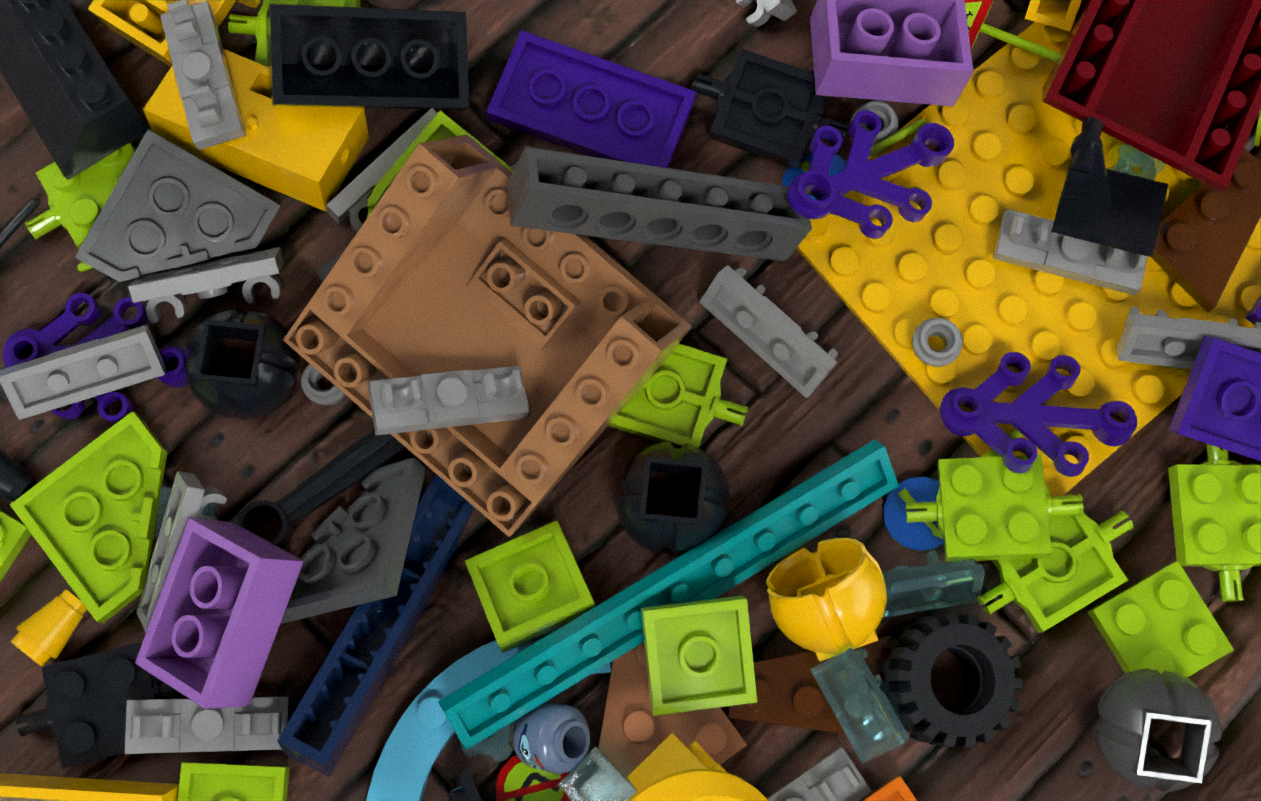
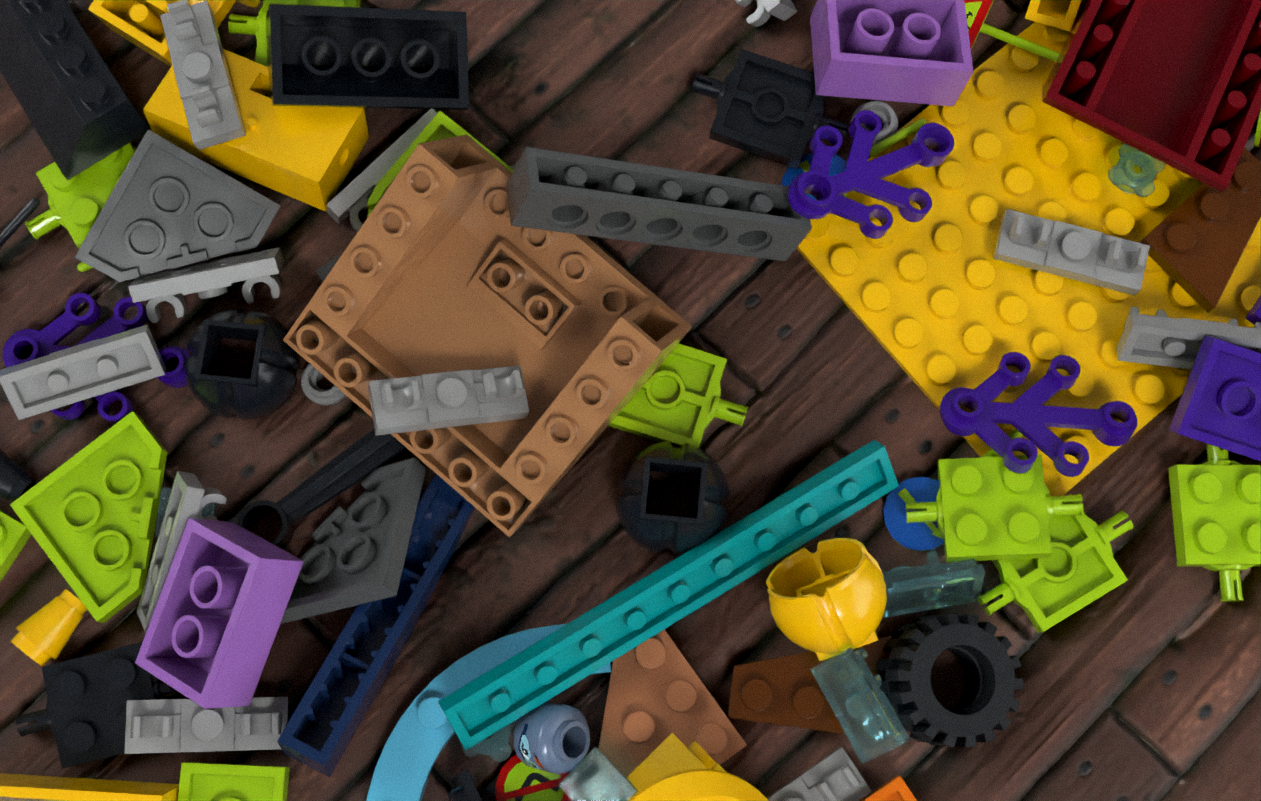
lime plate [465,520,596,653] -> none
dark purple plate [486,30,697,168] -> none
lime plate [641,596,757,716] -> none
light grey plate [699,265,838,398] -> none
light grey plate [912,318,963,367] -> none
black plate [1051,117,1168,257] -> none
lime plate [1087,561,1234,677] -> none
dark grey piece [1095,668,1222,792] -> none

